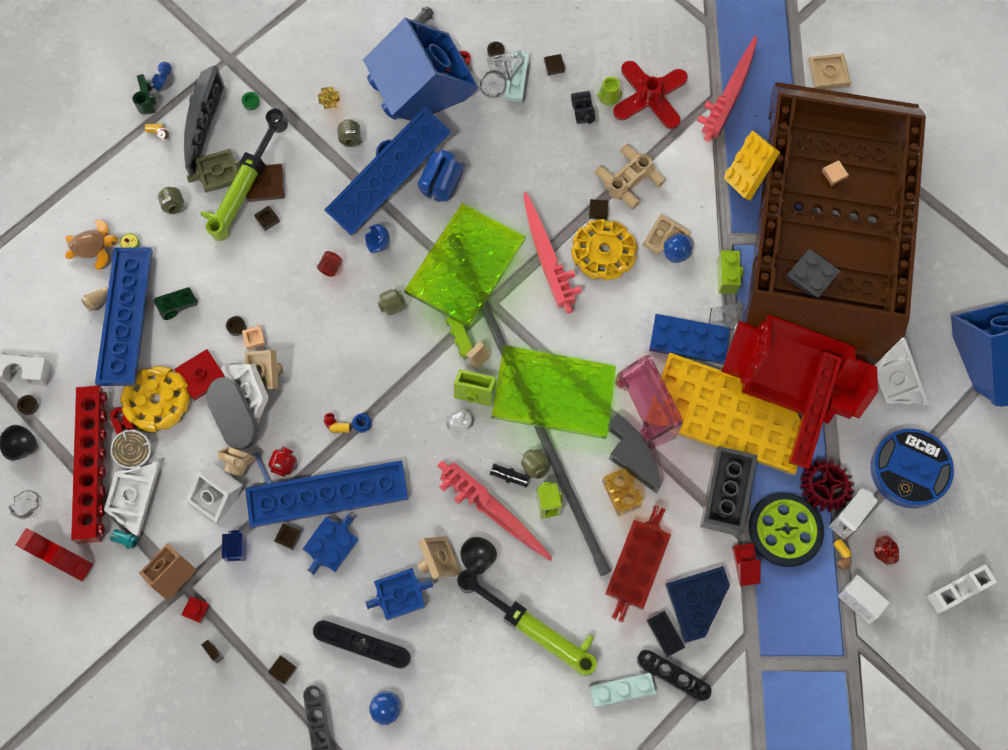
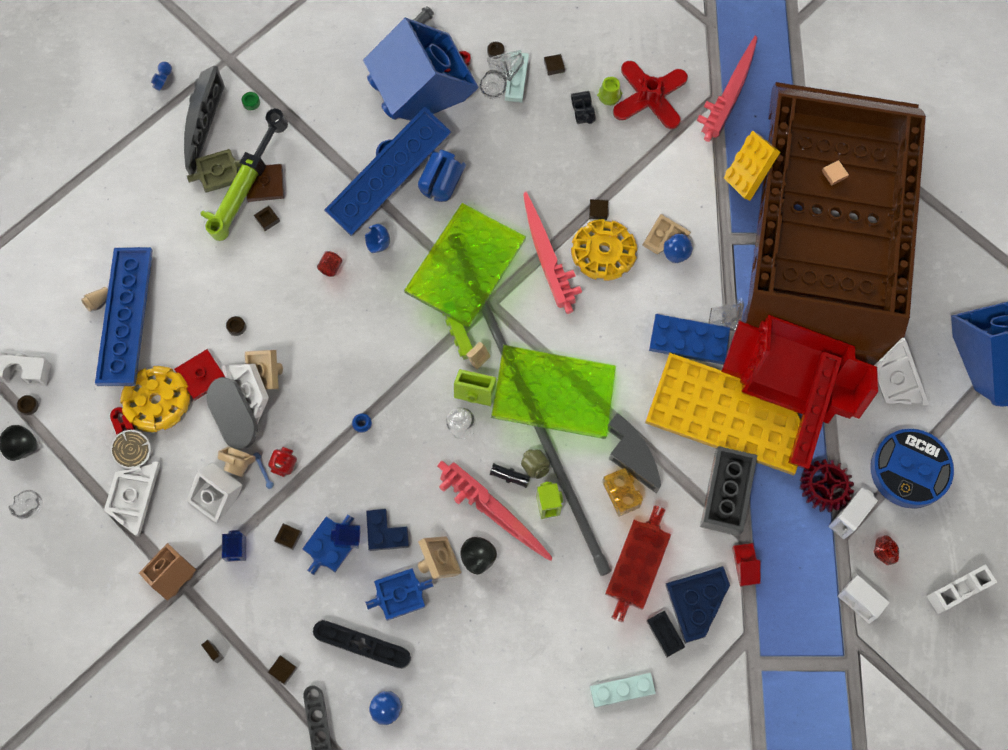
red arch [15,528,93,582] -> none
animal [65,220,119,270] -> none
red brick [71,385,108,544] -> none
teal pin [110,529,138,549] -> none
light yellow tile [120,233,140,248] -> none
dark green plate [132,74,157,114] -> none
arm [145,124,169,140] -> none
dark green plate [154,287,198,320] -> none
olive head [158,186,184,214] -> none
red plate [181,596,210,624] -> none
light nougat tile [242,326,266,350] -> none
blue plate [245,460,408,528] -> none
clear yellow gear [317,86,340,109] -> none
arm [323,413,350,433] -> none
olive head [337,119,361,147] -> none
olive head [377,288,407,316] -> none
lime piece [457,570,597,676] -> none
tan piece [594,143,666,210] -> none
clear pink windscreen [615,355,683,449] -> none
black beam [637,650,712,702] -> none
lime brick [717,250,743,294] -> none
wedge [749,493,824,567] -> none
dark grey plate [786,249,840,299] -> none
tan plate [808,53,851,89] -> none
arm [833,539,852,570] -> none
none -> clear blue brick [331,524,361,549]
none -> dark blue plate [366,509,409,551]

